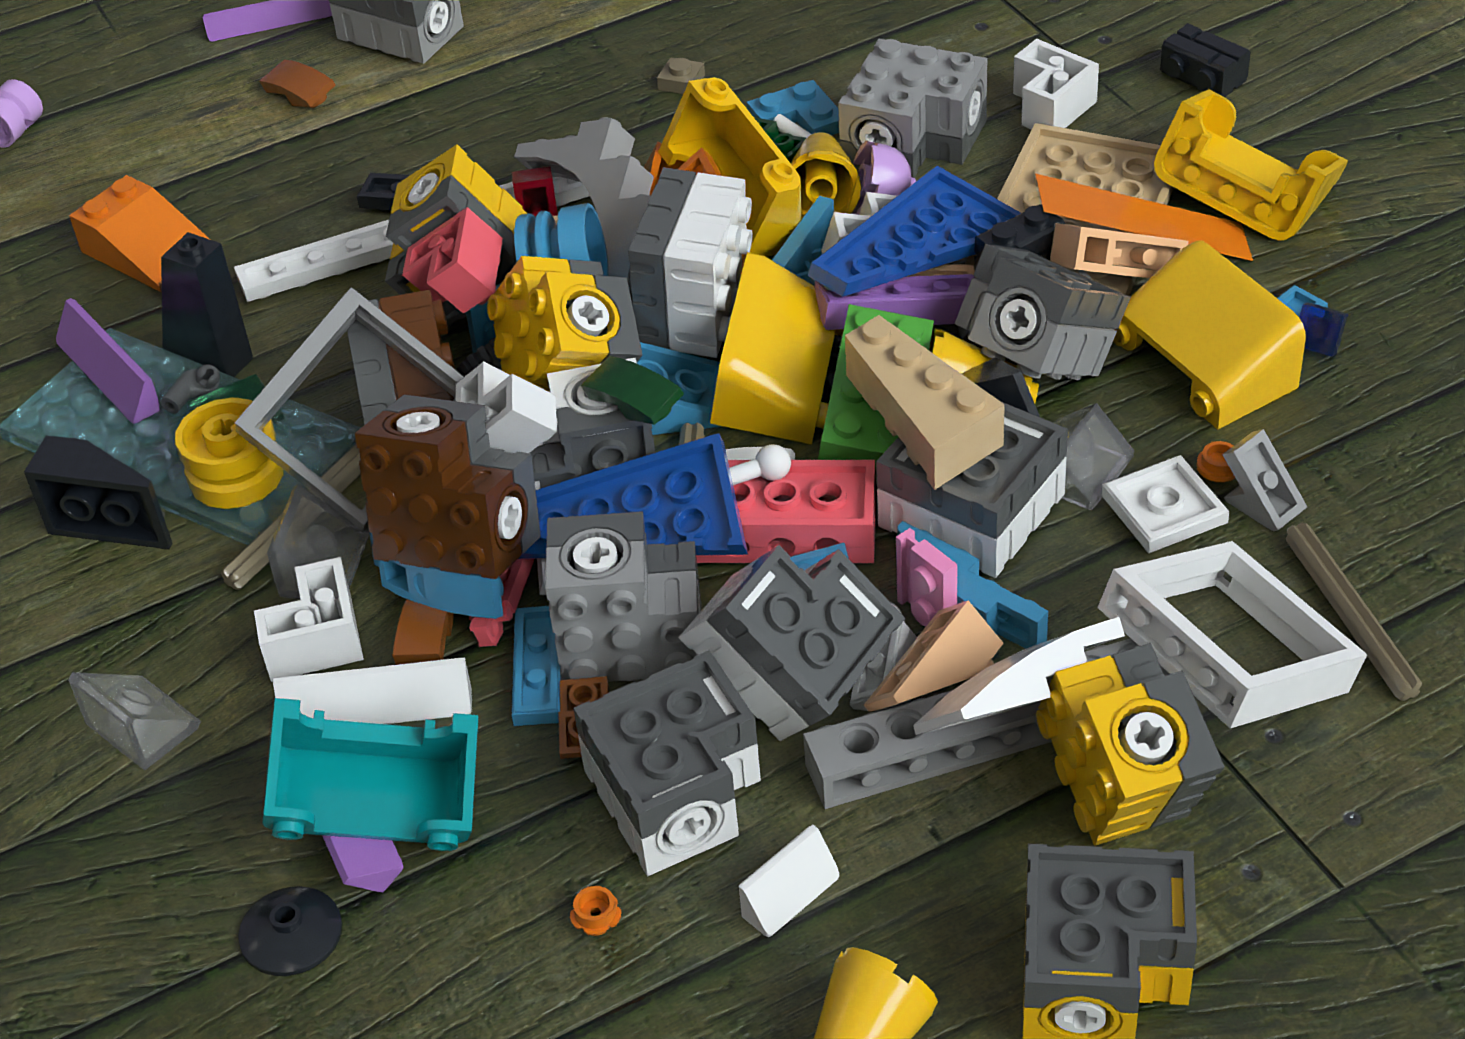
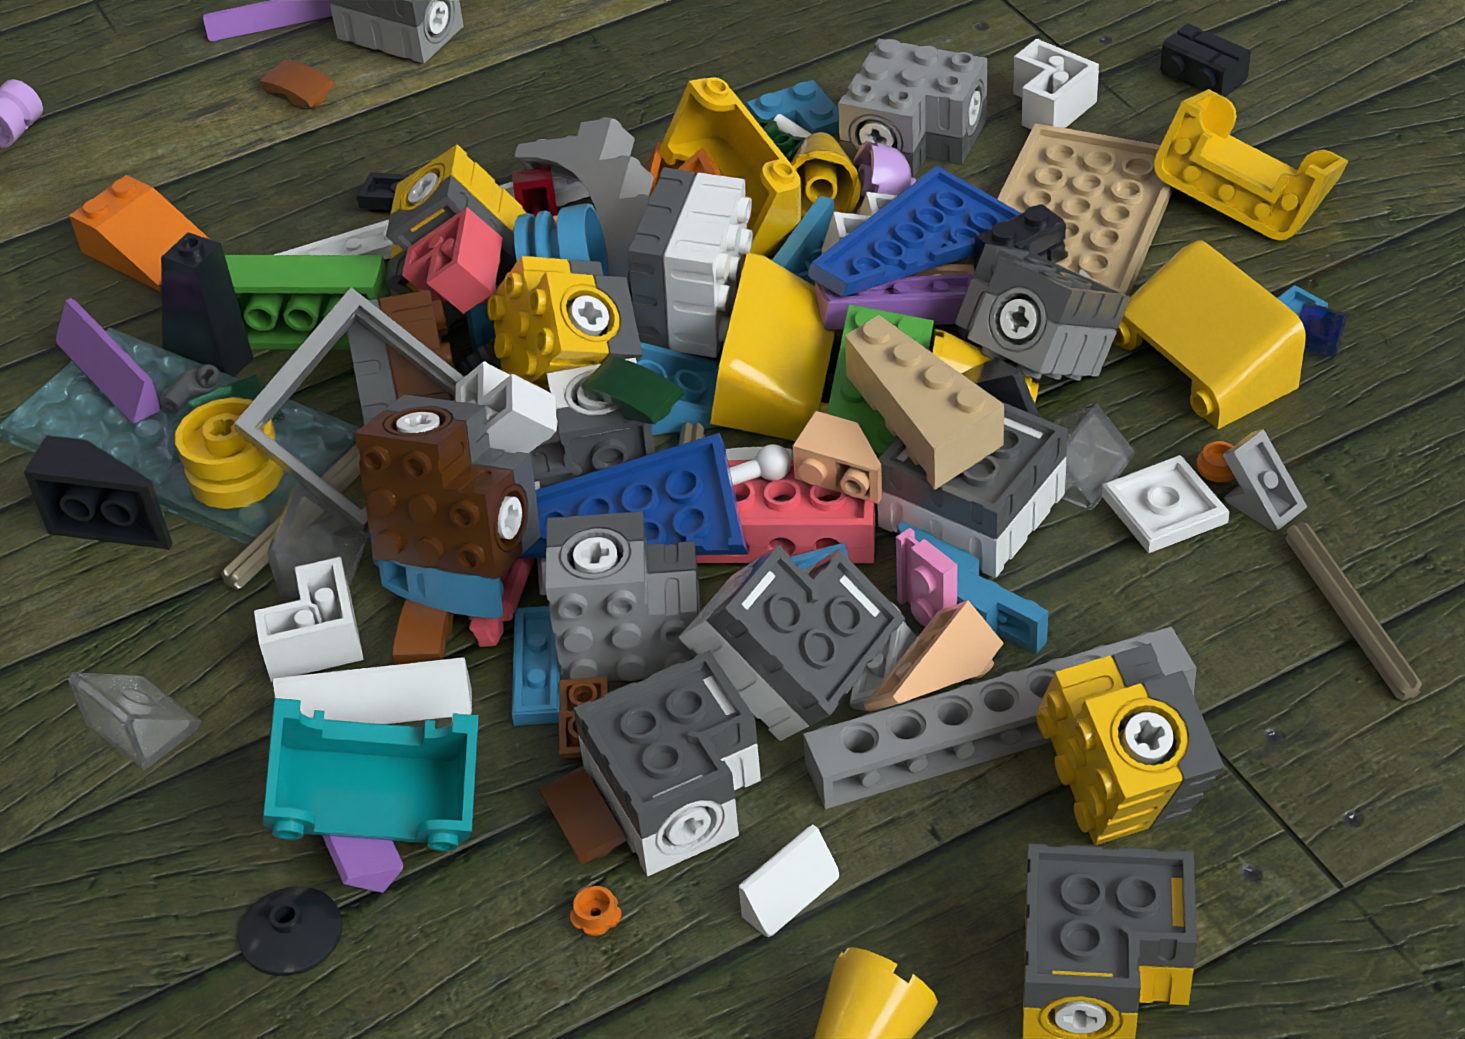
dark tan plate [657,57,705,94] -> none
white slope [913,617,1125,735] -> none
orange sticker [1035,173,1253,261] -> none
light nougat slope [1050,223,1189,278] -> none
white window [1098,541,1367,729] -> none
none -> bright green brick [225,255,392,350]
none -> reddish brown slope [539,766,627,865]
none -> light nougat slope [793,411,882,504]

